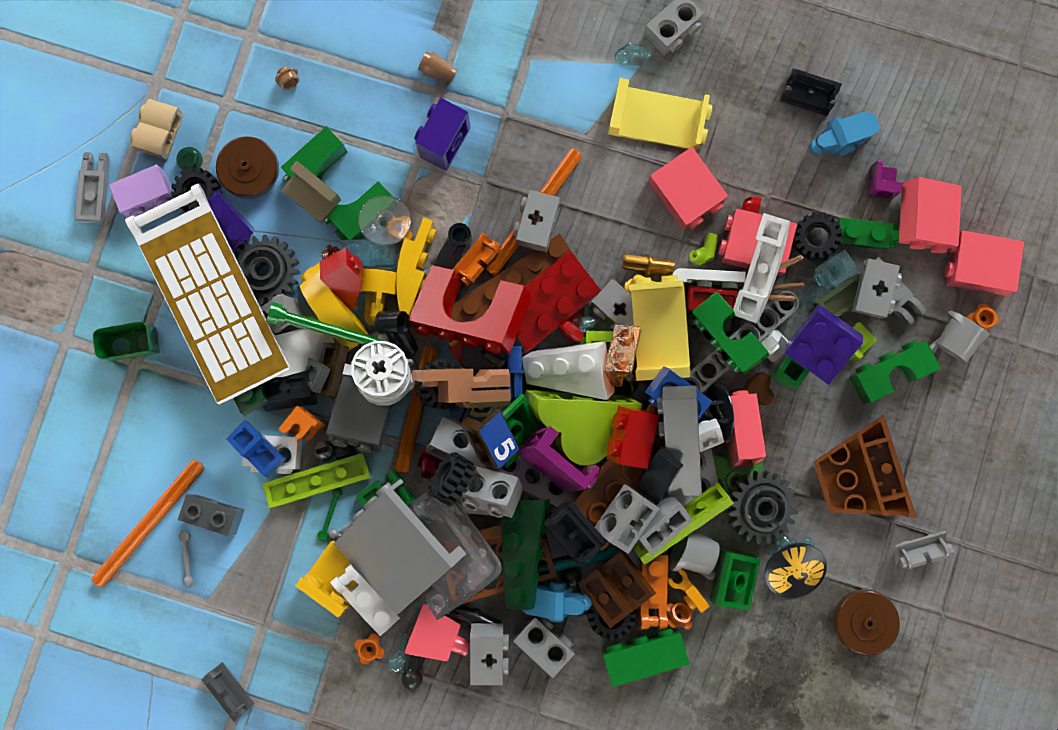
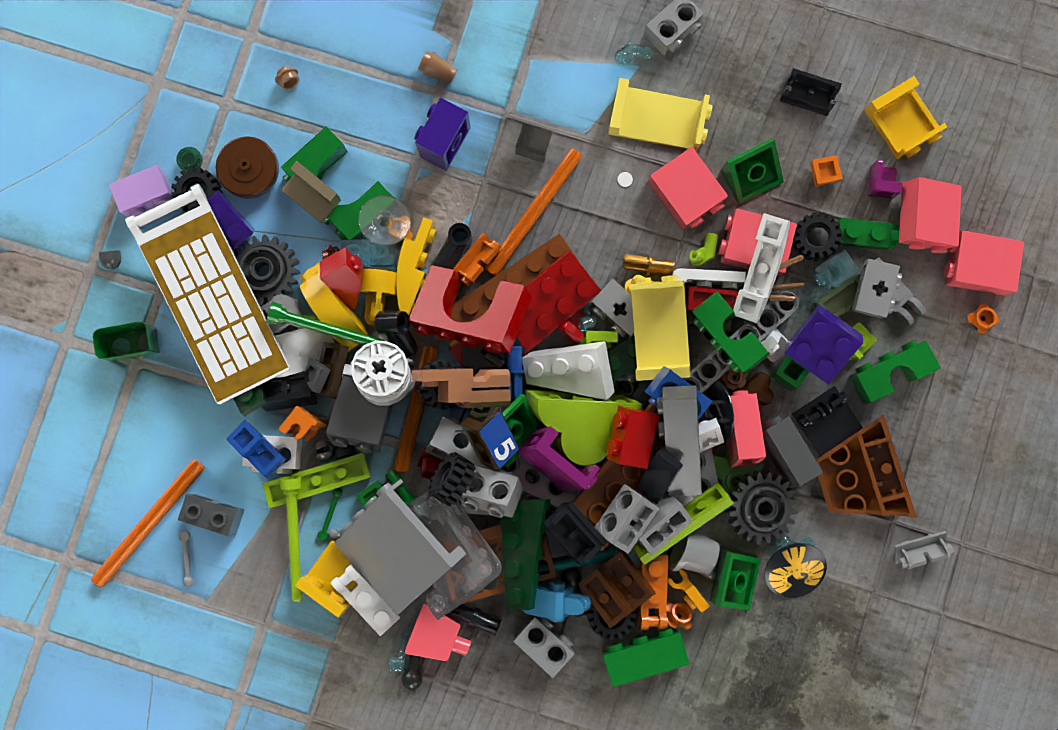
light grey hinge [75,152,109,224] -> none
tan brick [130,99,183,160] -> none
dark grey hinge [201,662,255,722] -> none
orange plate [354,633,385,665] -> none
light grey brick [470,623,509,685] -> none
light grey brick [513,190,560,253] -> none
clear orange bracket [604,325,641,387] -> none
red hinge [742,196,762,214] -> none
dark azure hinge [809,112,881,156] -> none
reddish brown wheel [833,589,900,655] -> none
light grey hat [930,311,990,363] -> none
none -> dark grey hinge [99,250,121,269]
none -> lime piece [279,476,302,602]
none -> clear smoke panel [515,123,552,163]
none -> white sticker [618,172,633,187]
none -> green slope [720,138,784,204]
none -> medium nougat plate [721,368,747,390]
none -> dark grey brick [761,415,823,486]
none -> black hinge [792,386,863,457]
none -> orange plate [810,155,843,187]
none -> yellow panel [864,76,947,160]

